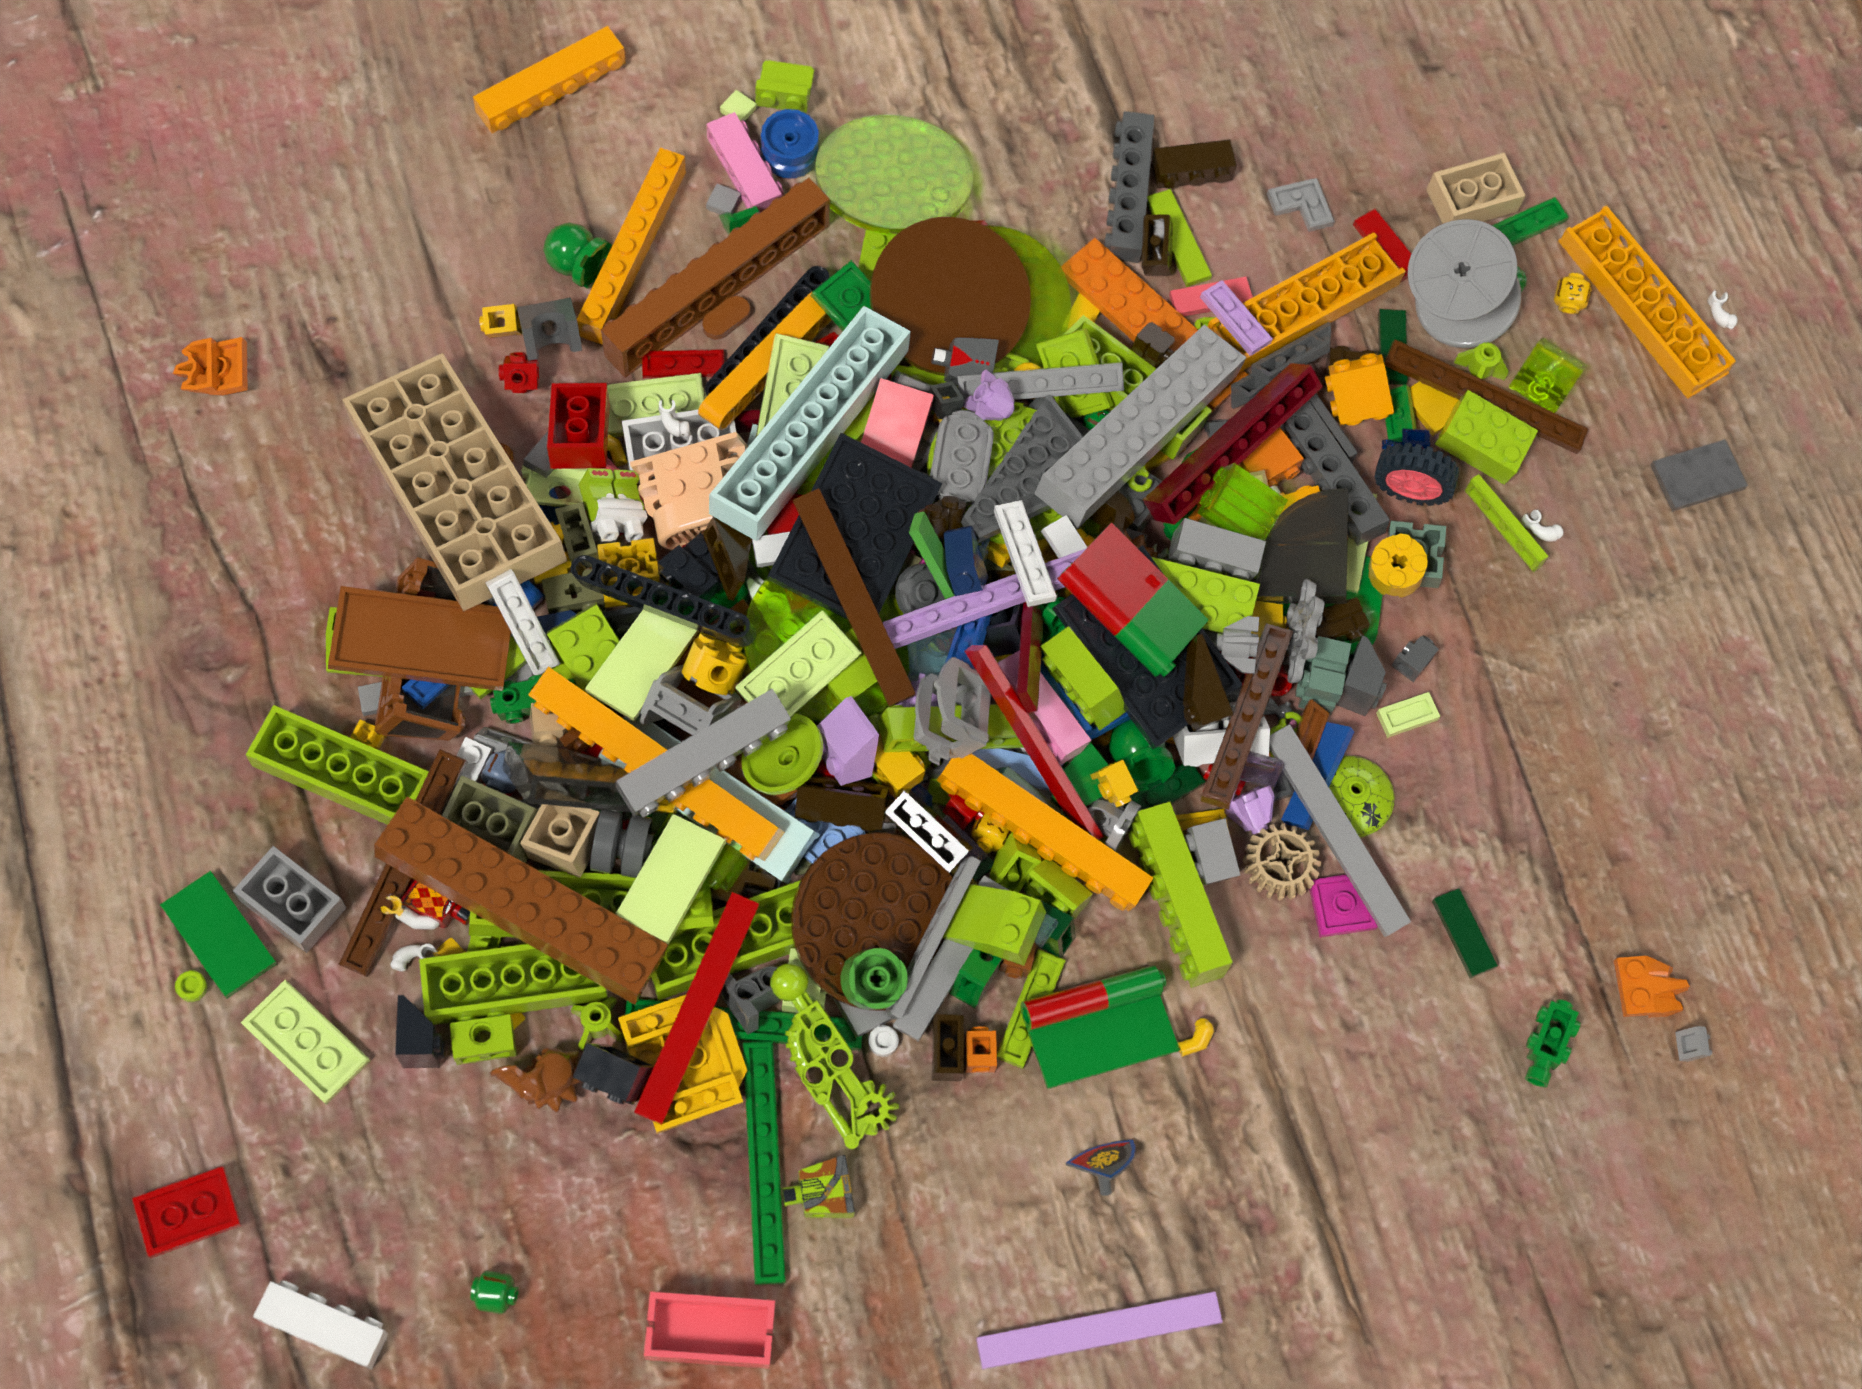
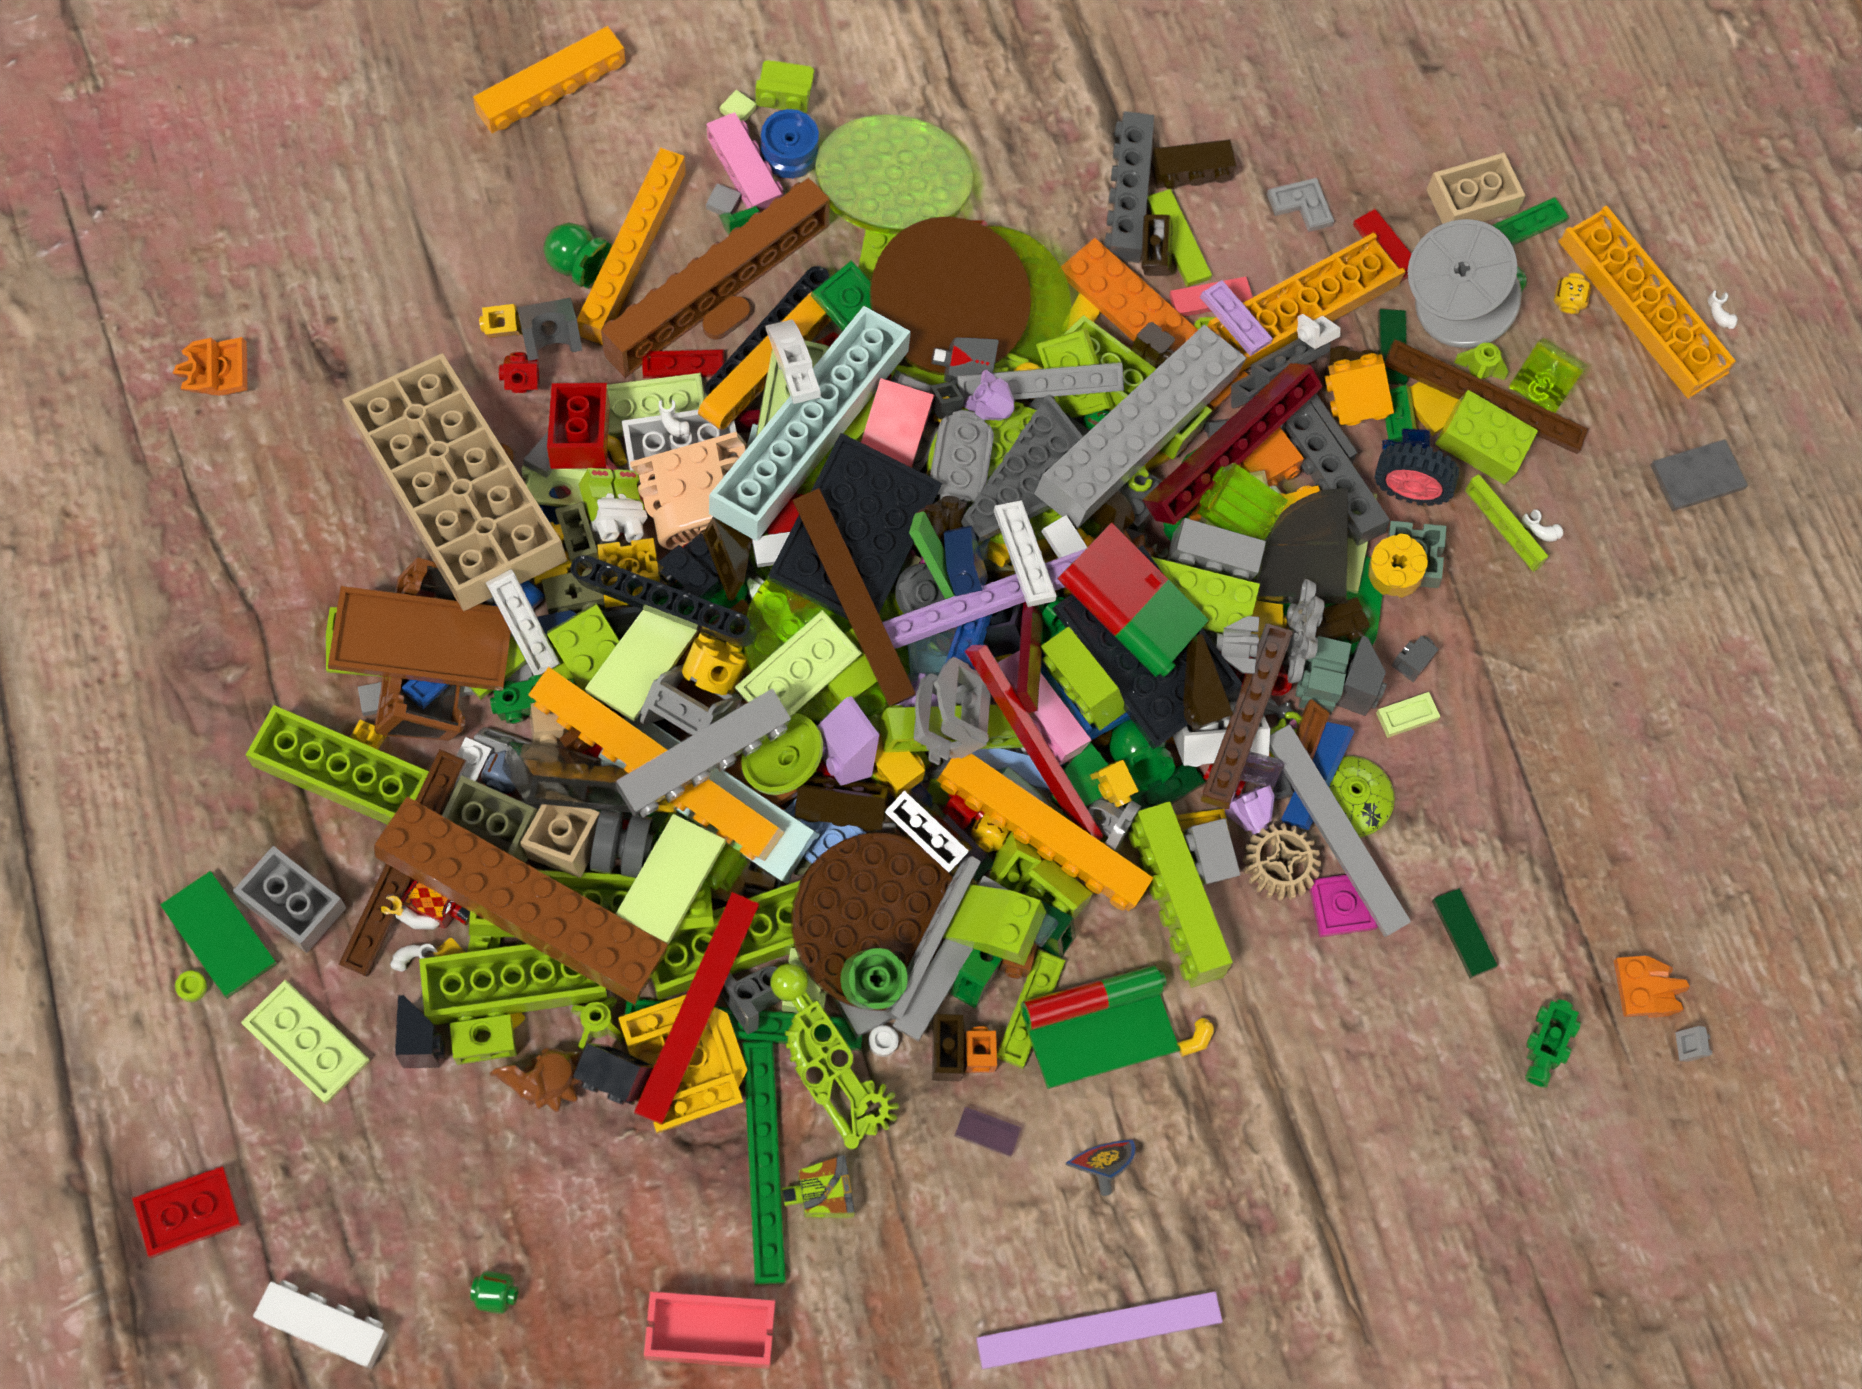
none -> white slope [766,320,821,404]
none -> clear purple tile [954,1107,1021,1158]
none -> white bracket [1297,314,1340,349]

